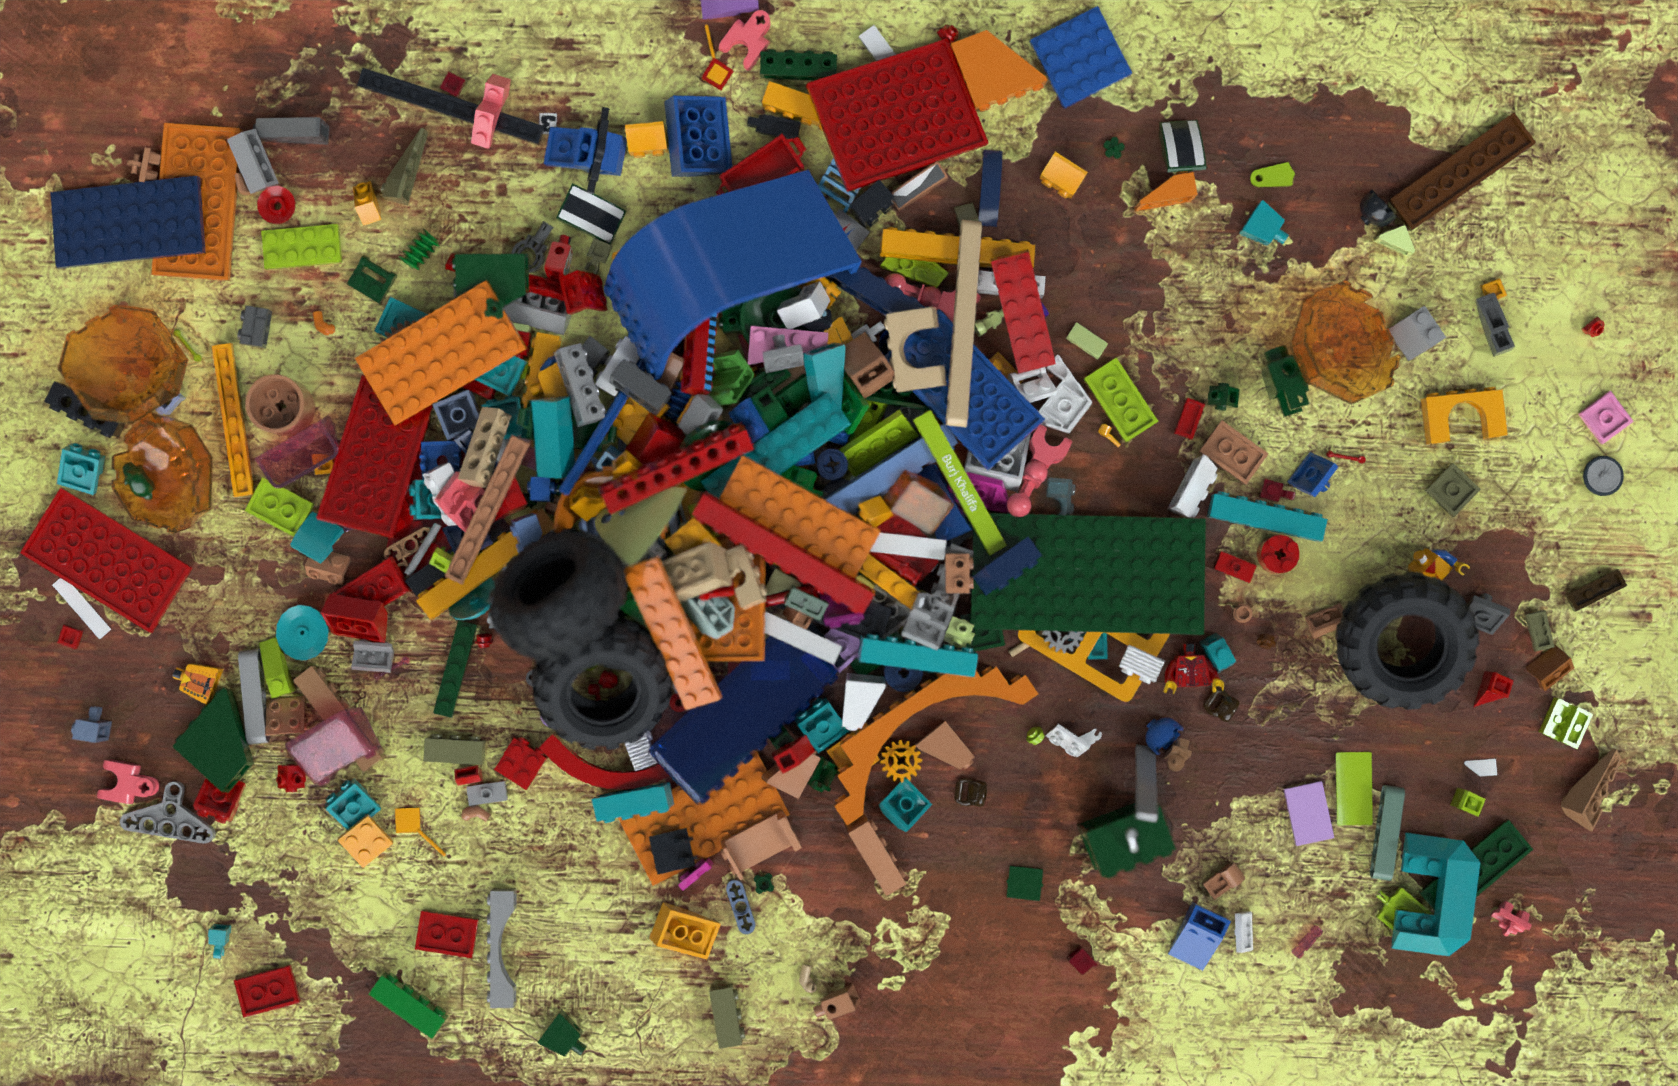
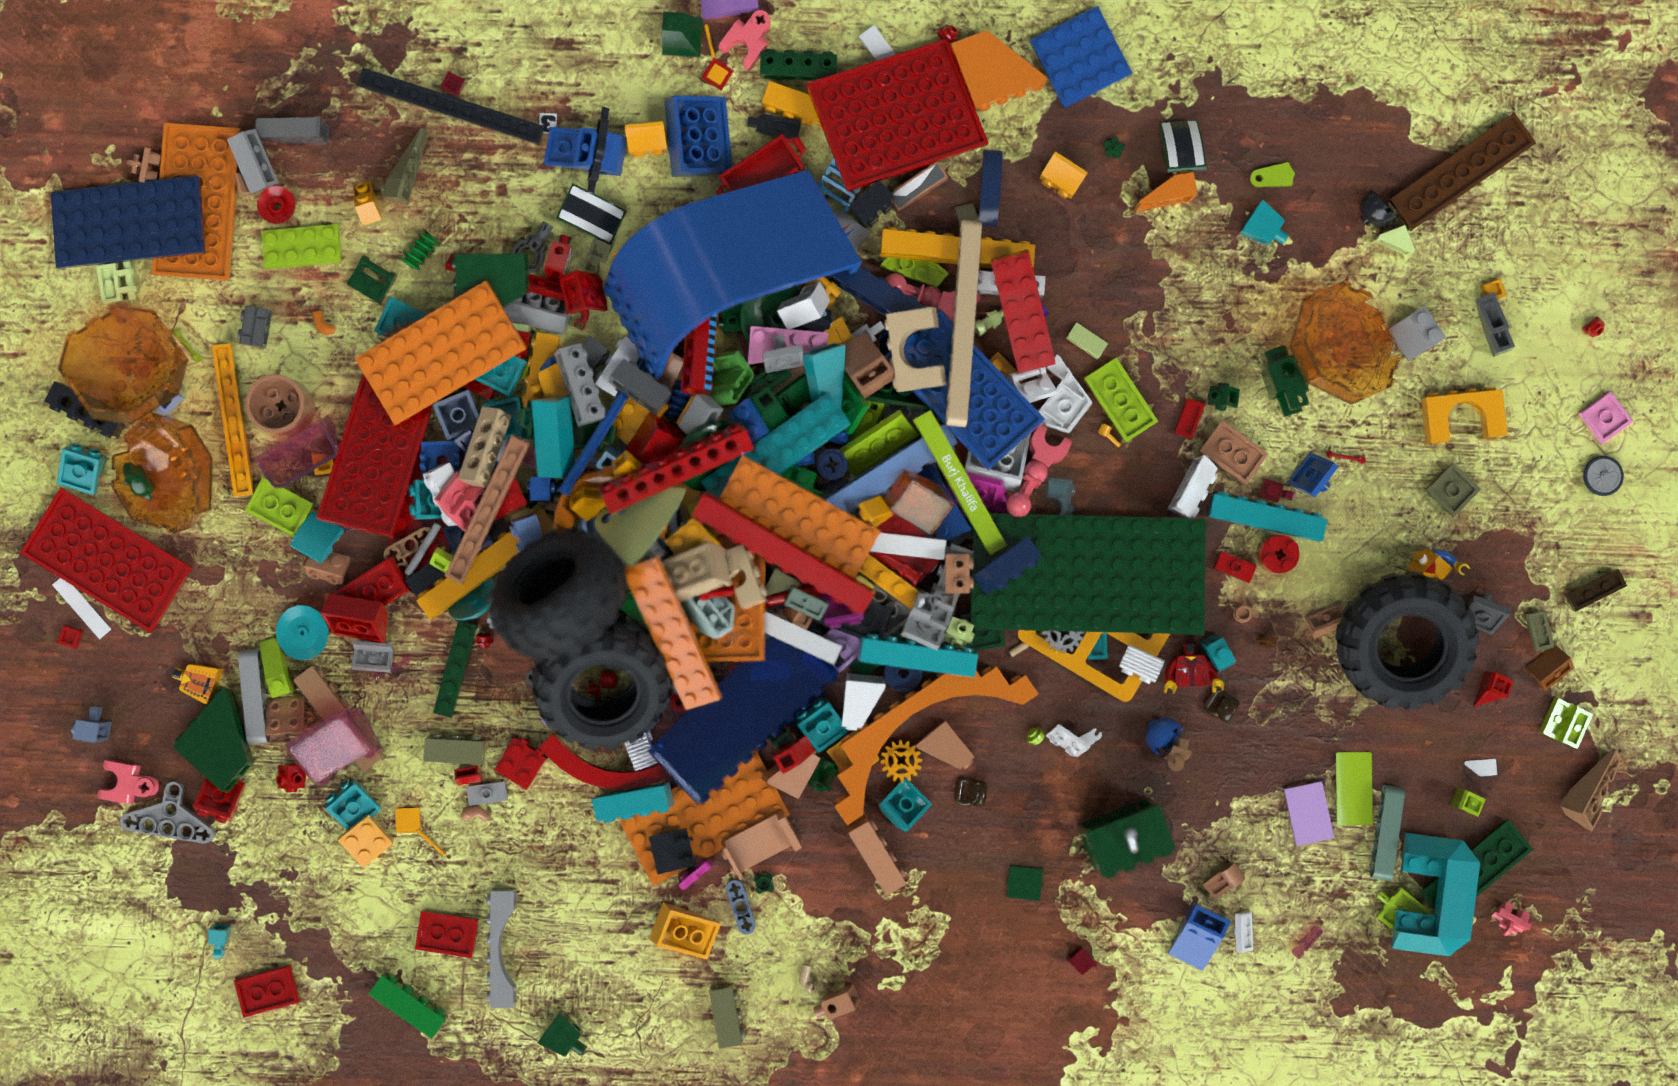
coral arch [471,74,511,149] -> none
dark green plate [484,298,505,319] -> none
light grey tile [1135,744,1157,822] -> none
none -> yellowish green plate [96,262,137,305]
none -> red arm [574,309,590,331]
none -> dark green slope [662,11,703,58]

